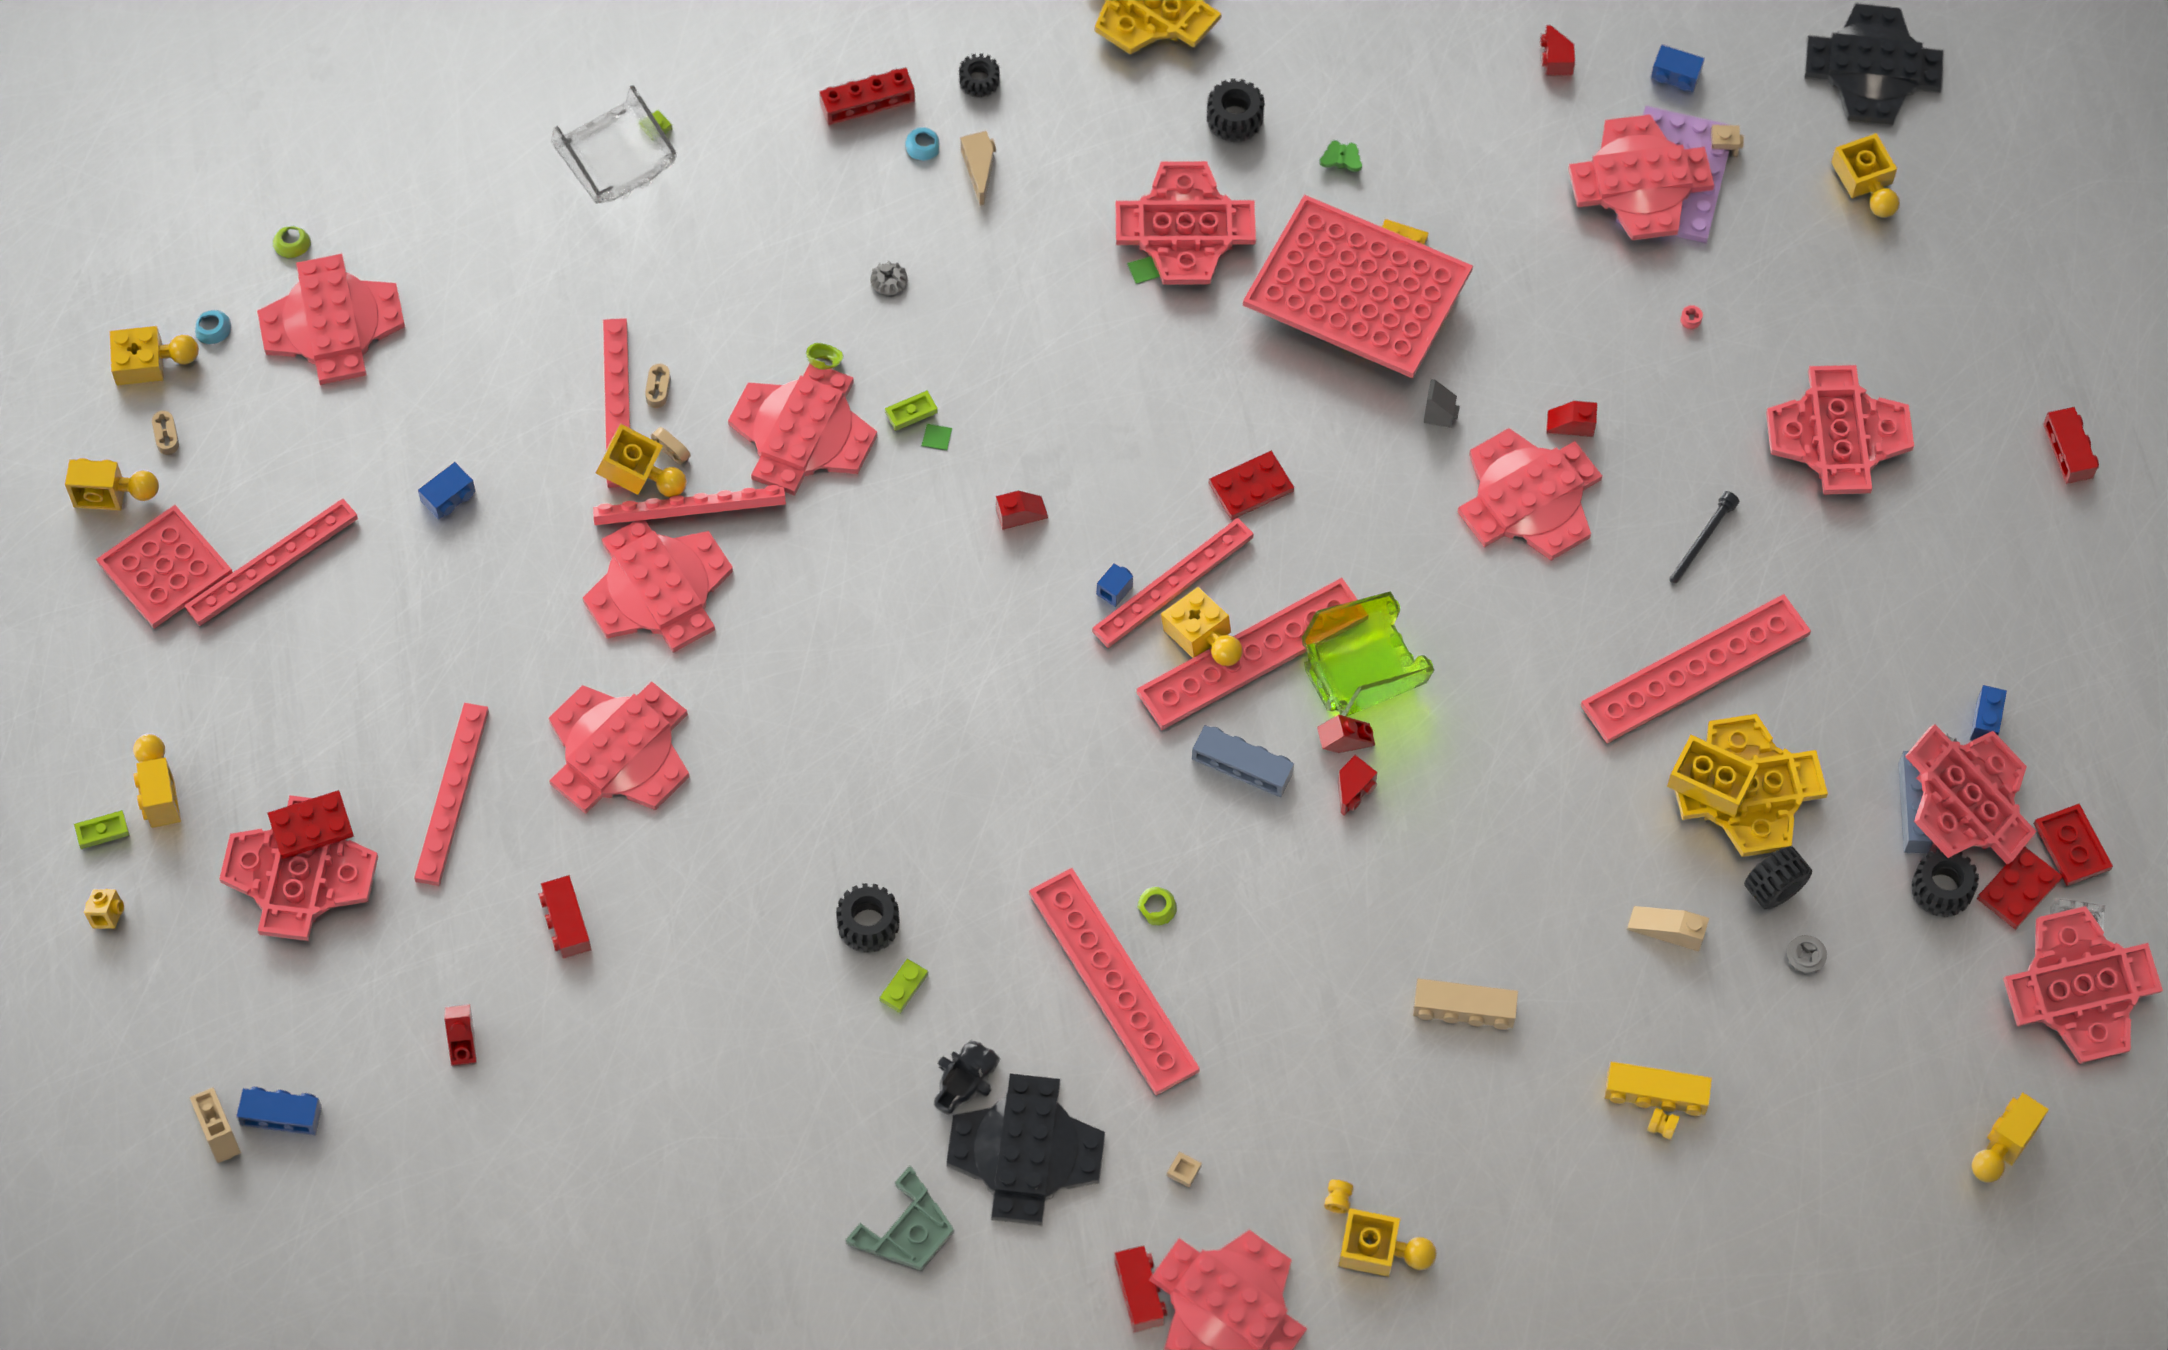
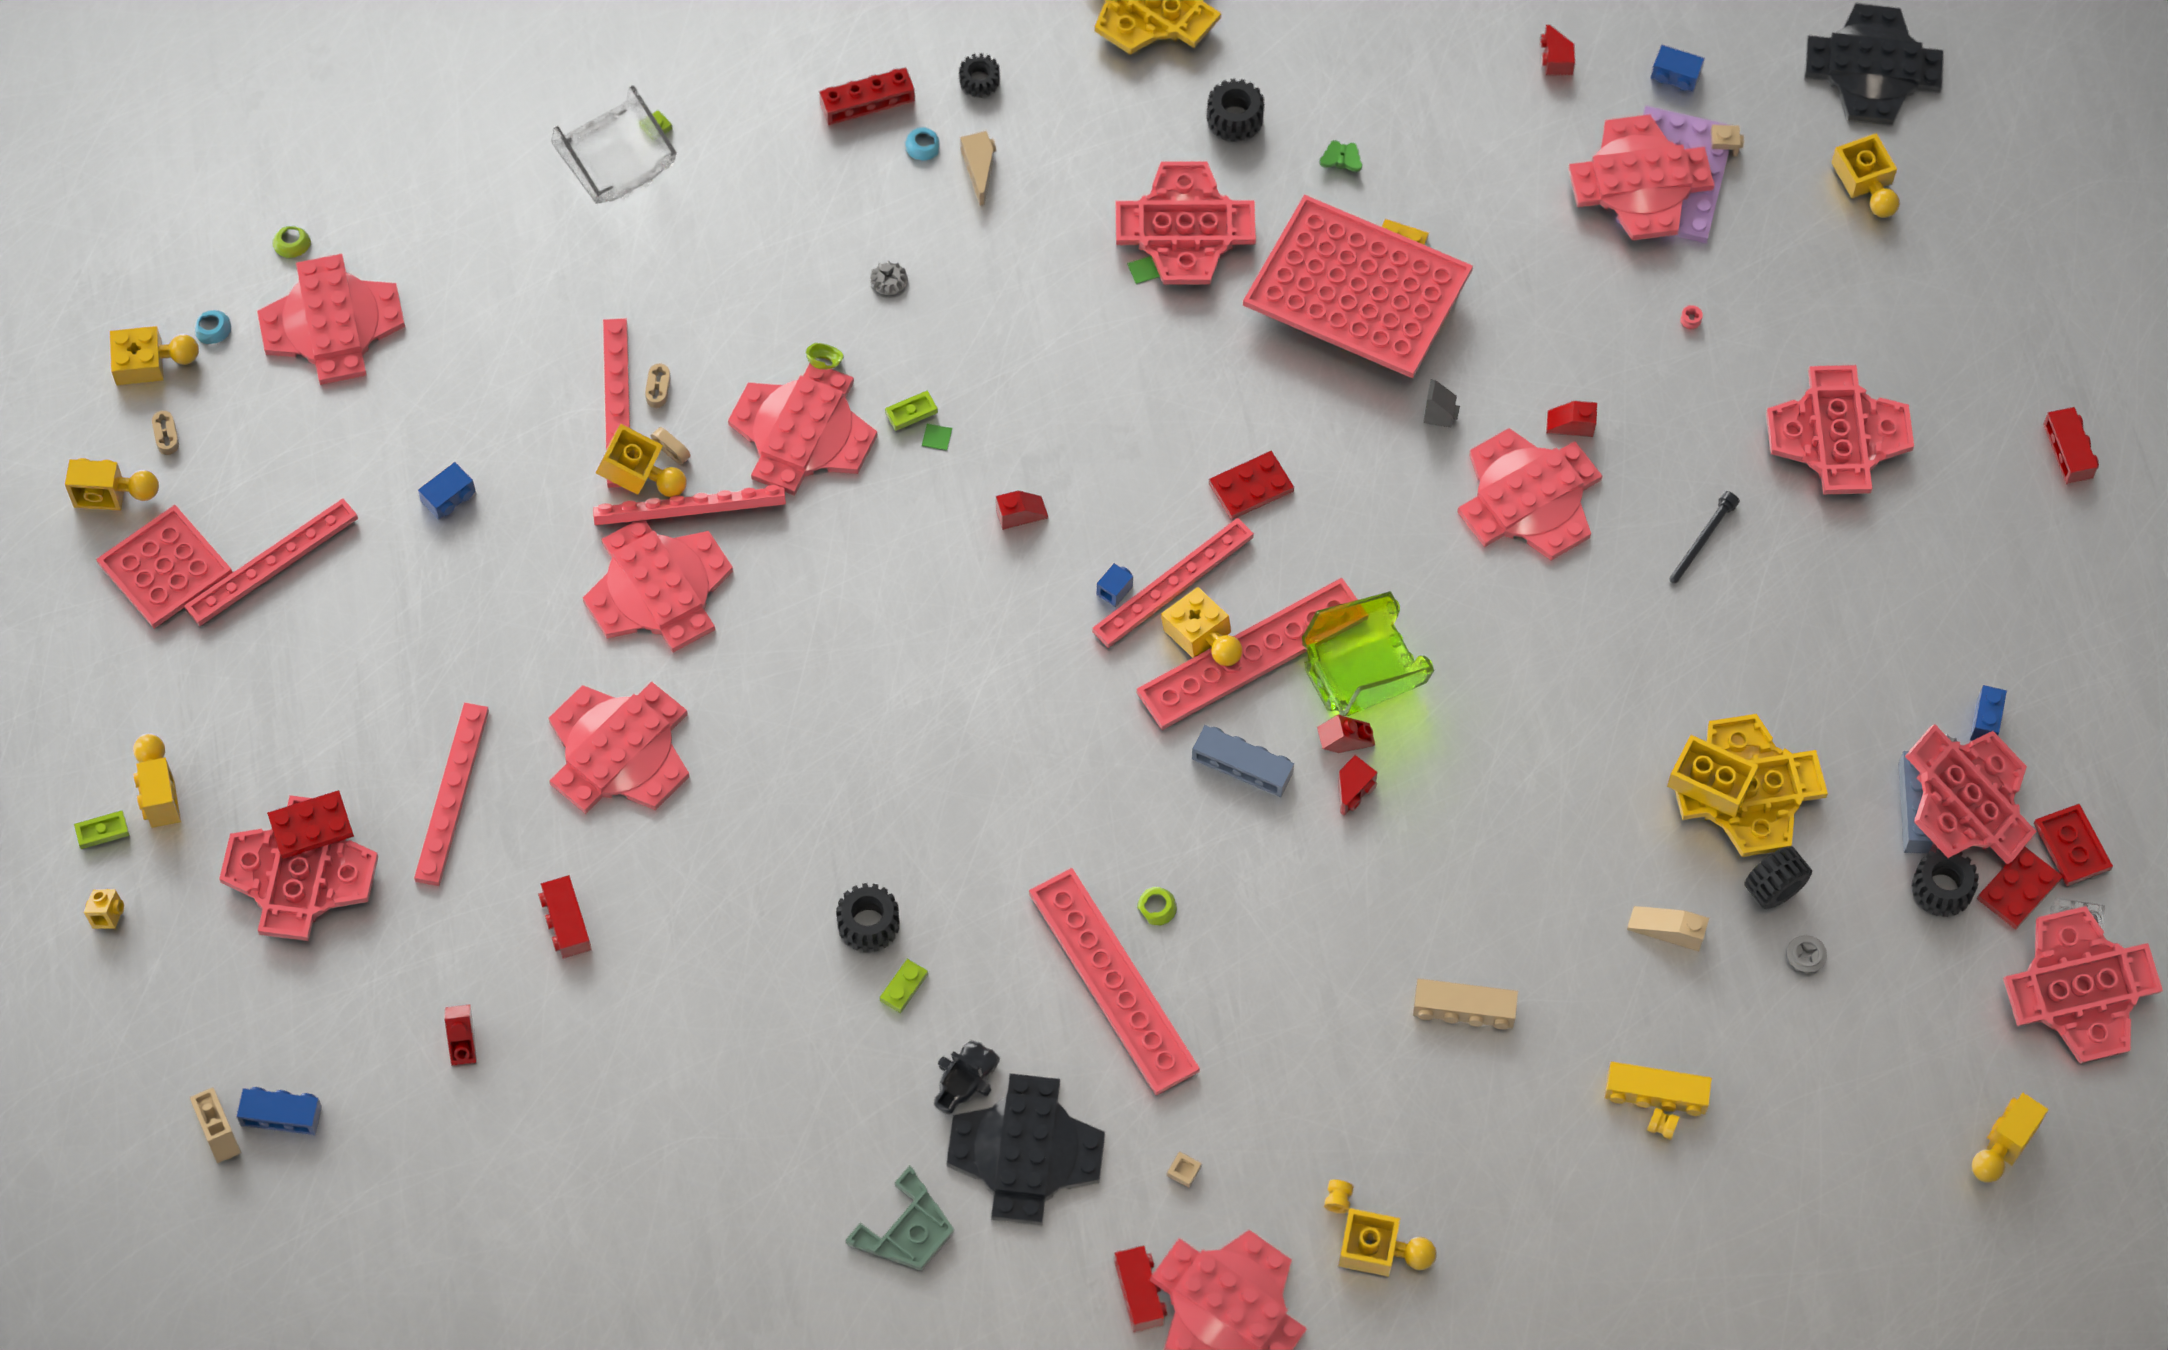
coral plate [1581,594,1811,744] -> none

